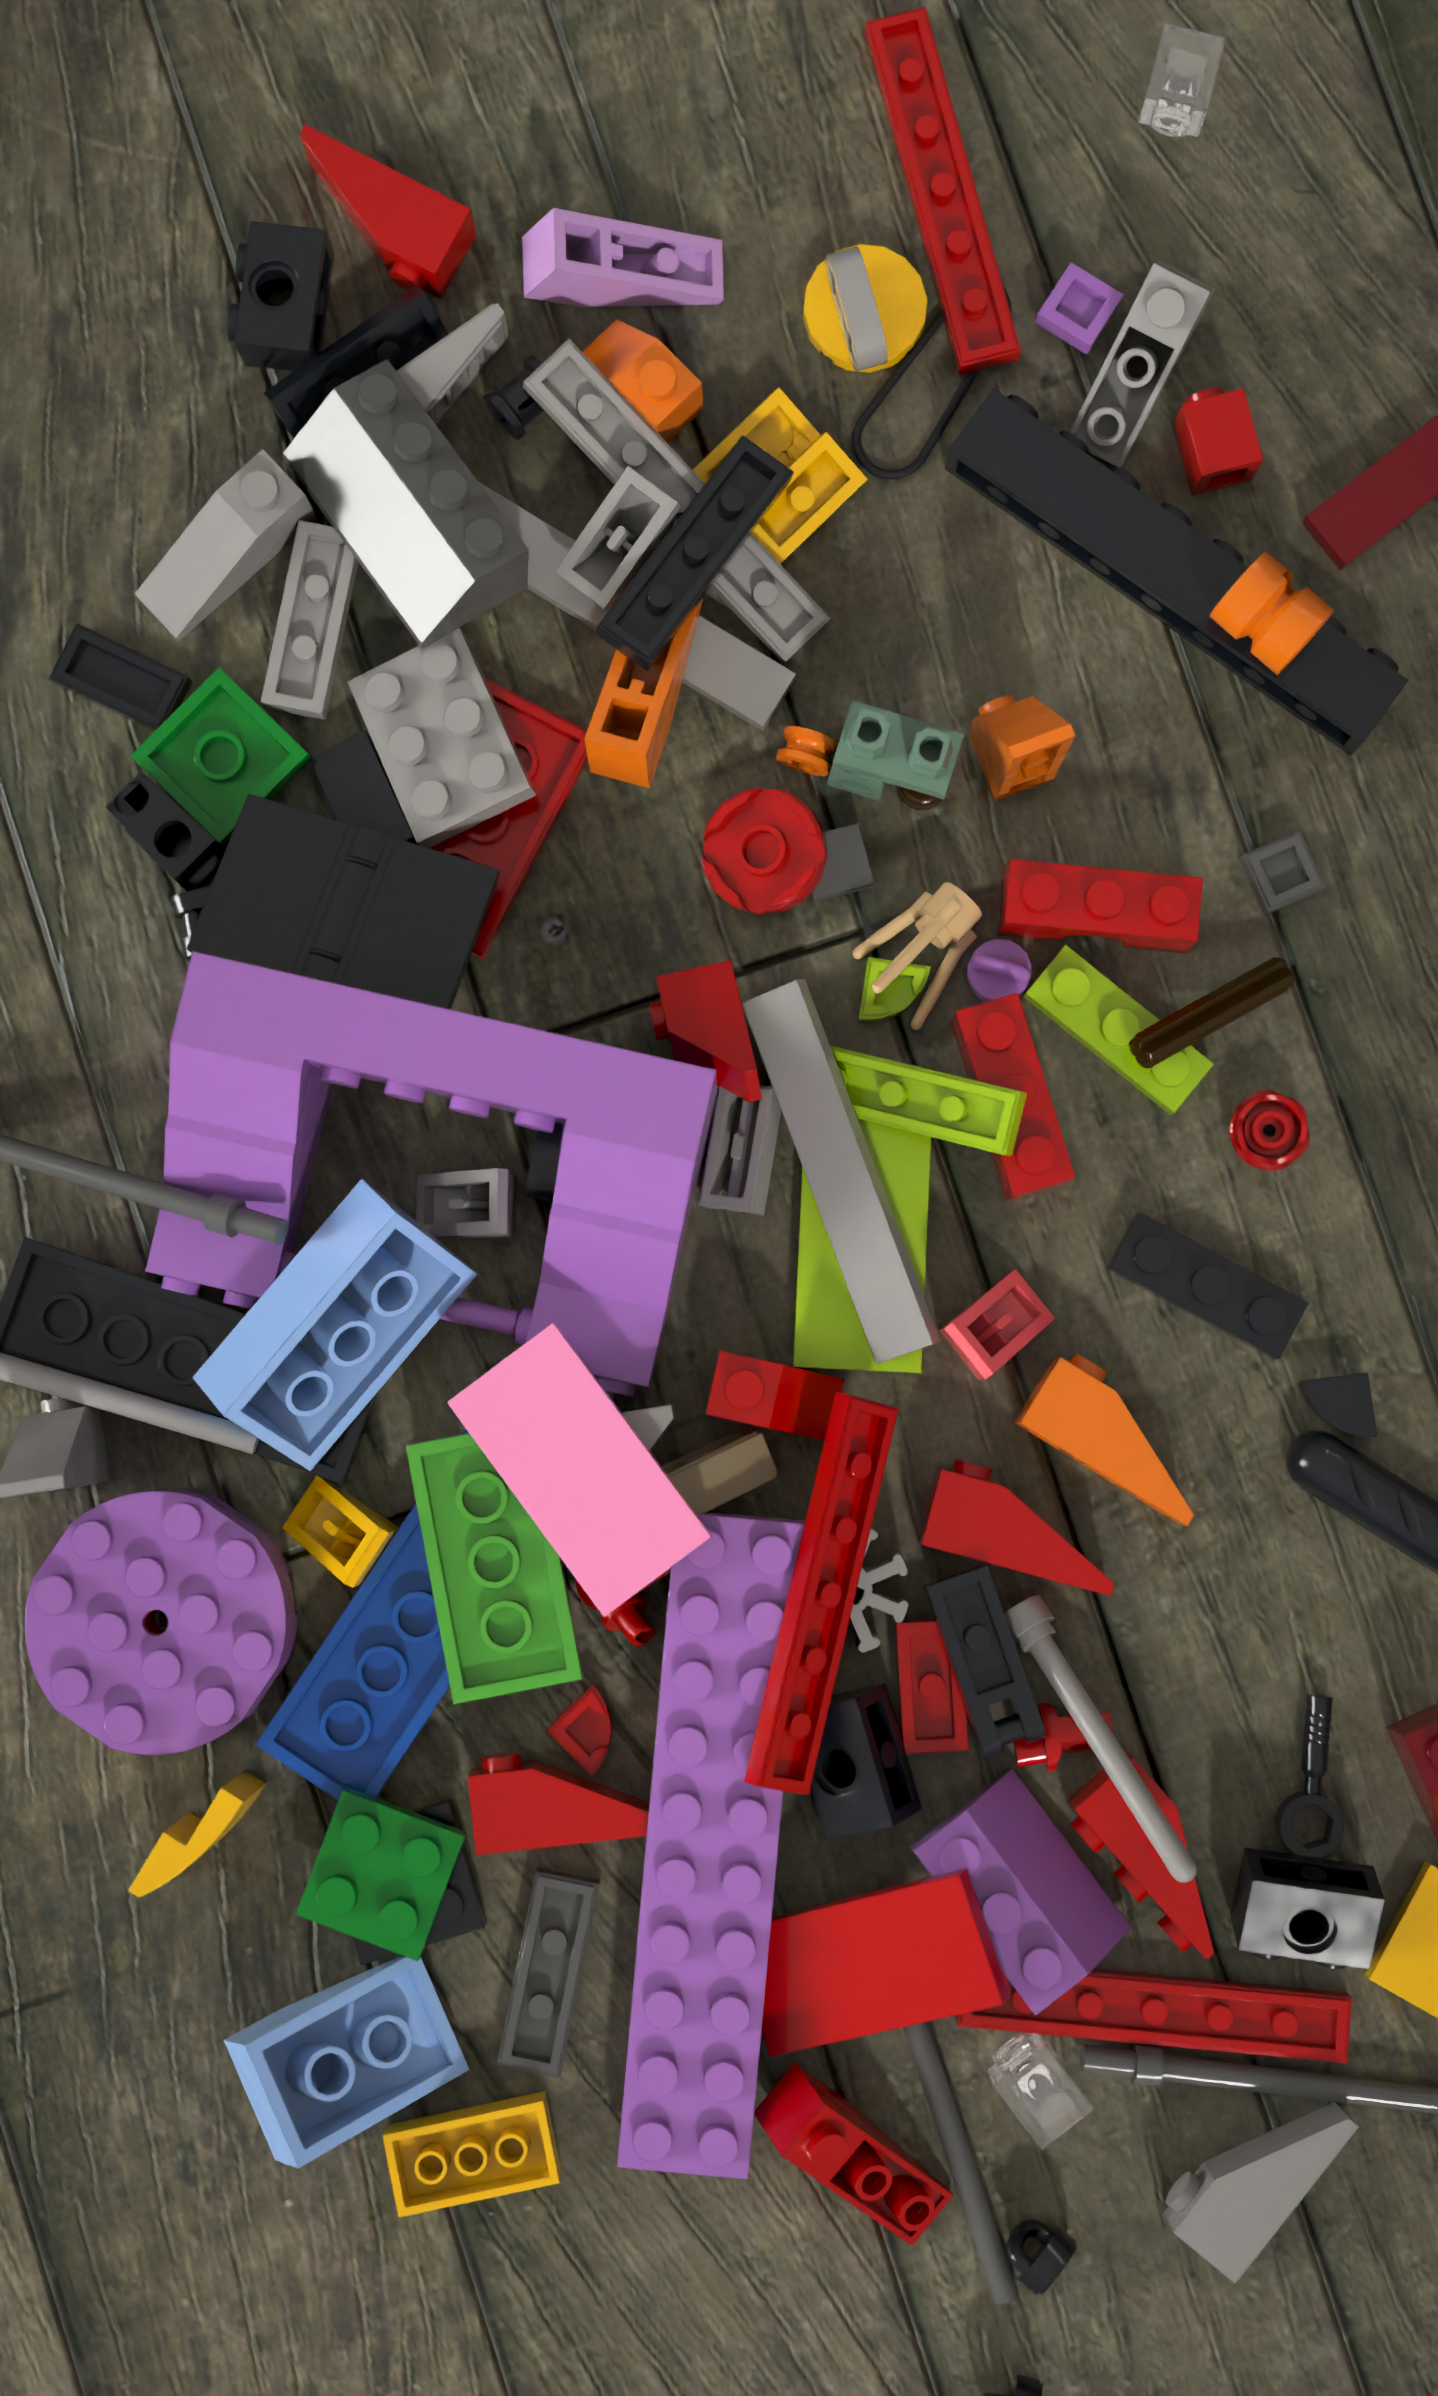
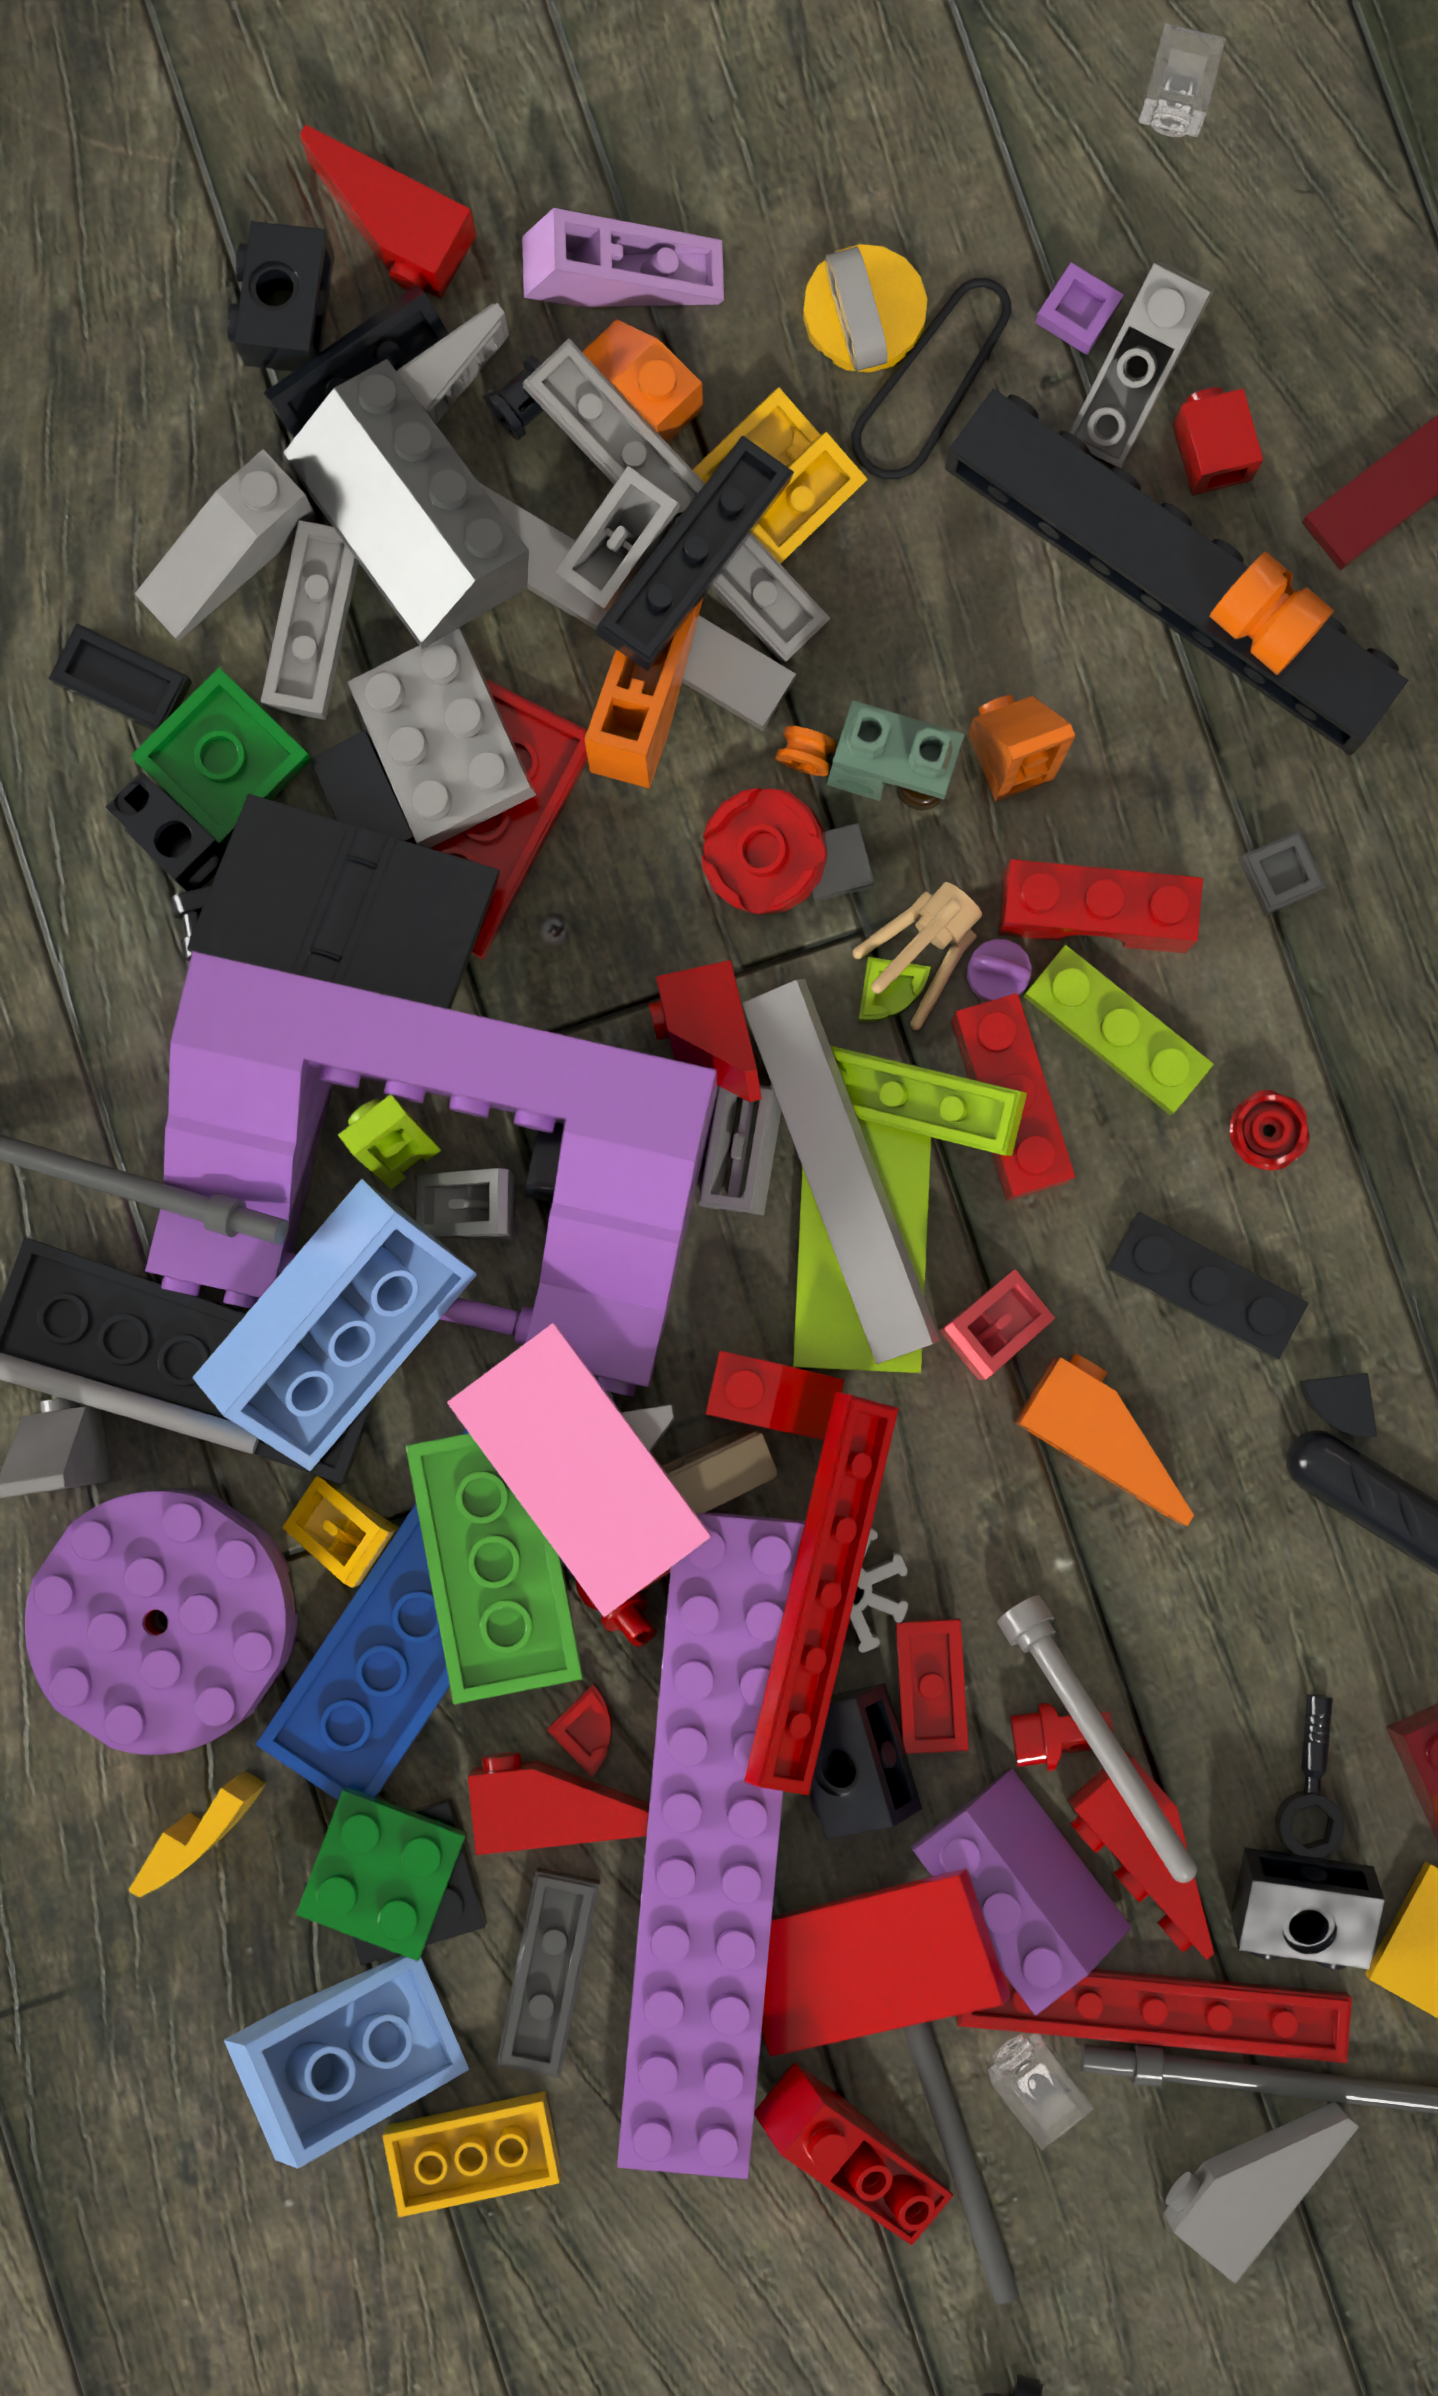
red tile [865,7,1021,375] -> none
red slope [918,1459,1114,1596] -> none
black plate [923,1564,1046,1760] -> none
black tile [1007,2220,1077,2295] -> none
dark brown axle [1129,957,1295,1068] -> none
none -> lime plate [338,1094,442,1189]

